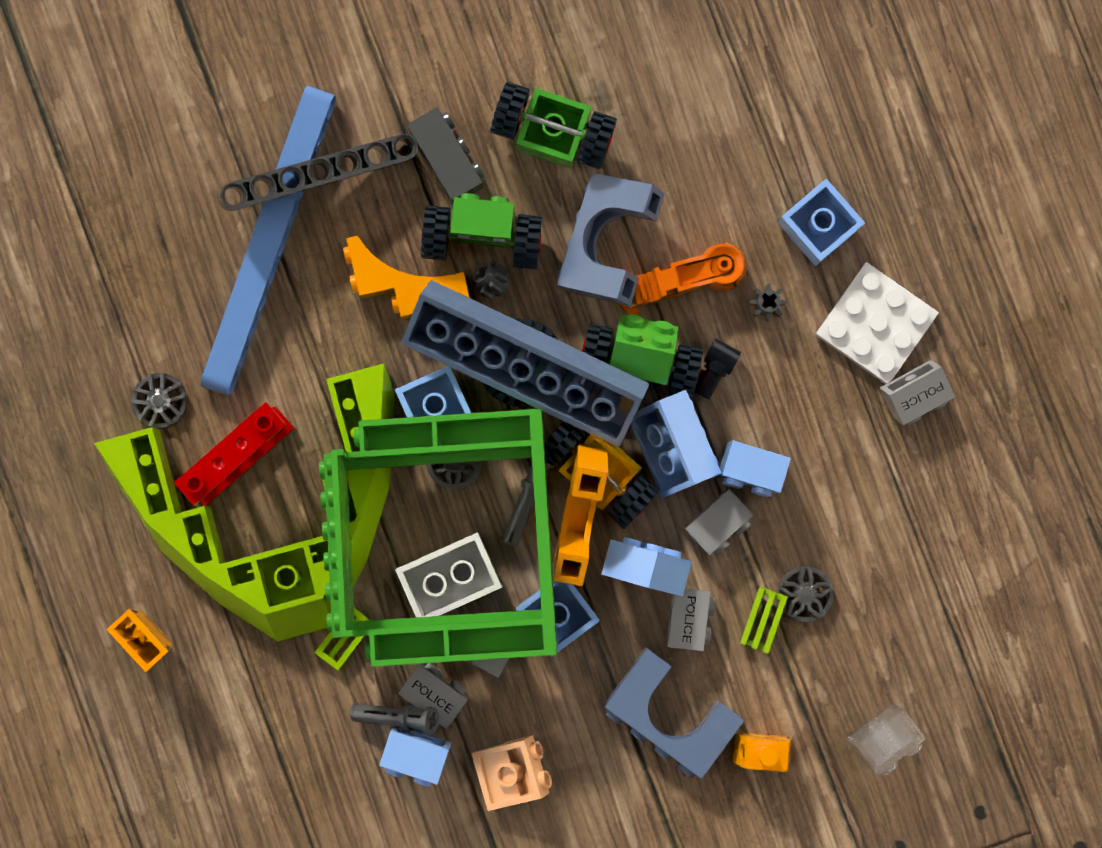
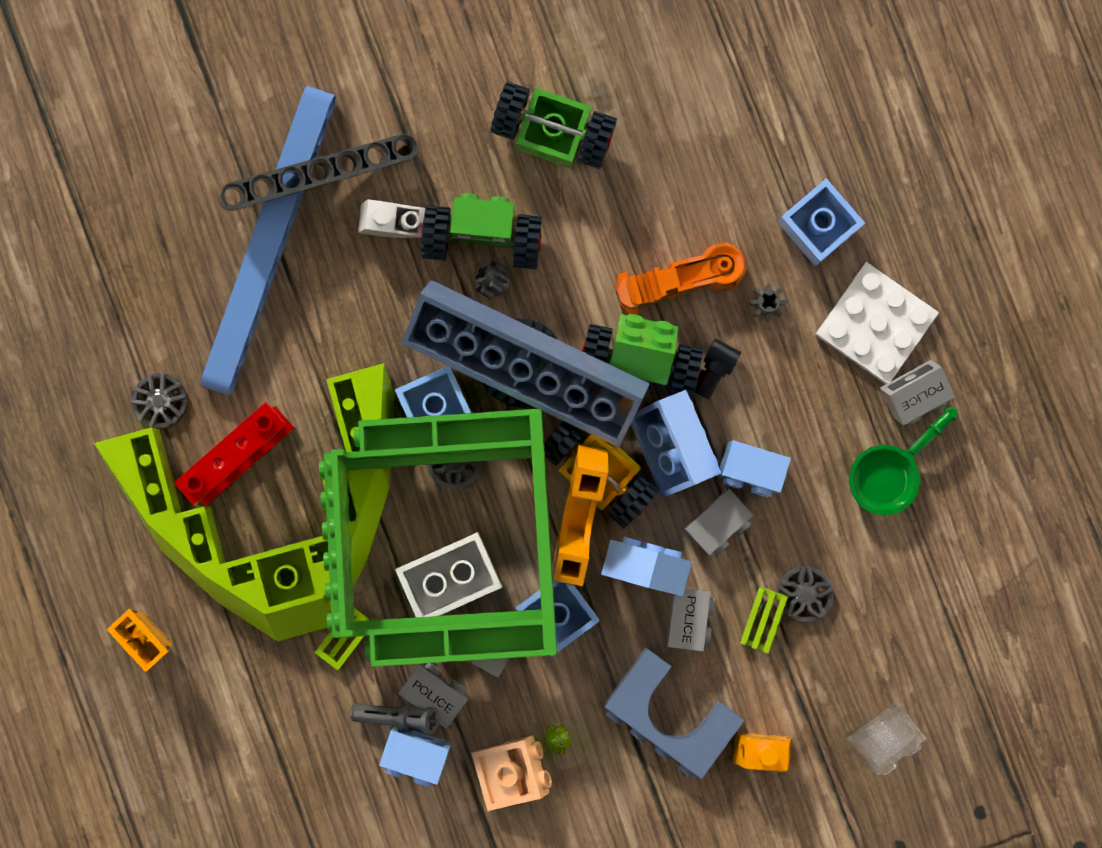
light orange arch [343,236,470,320] -> none
dark grey brick [407,107,485,204] -> none
dark grey pin [501,458,556,547] -> none
sand blue arch [557,173,665,306] -> none
none -> white slope [358,199,425,238]
none -> clear neon green plate [546,725,571,754]
none -> green piece [849,407,958,516]

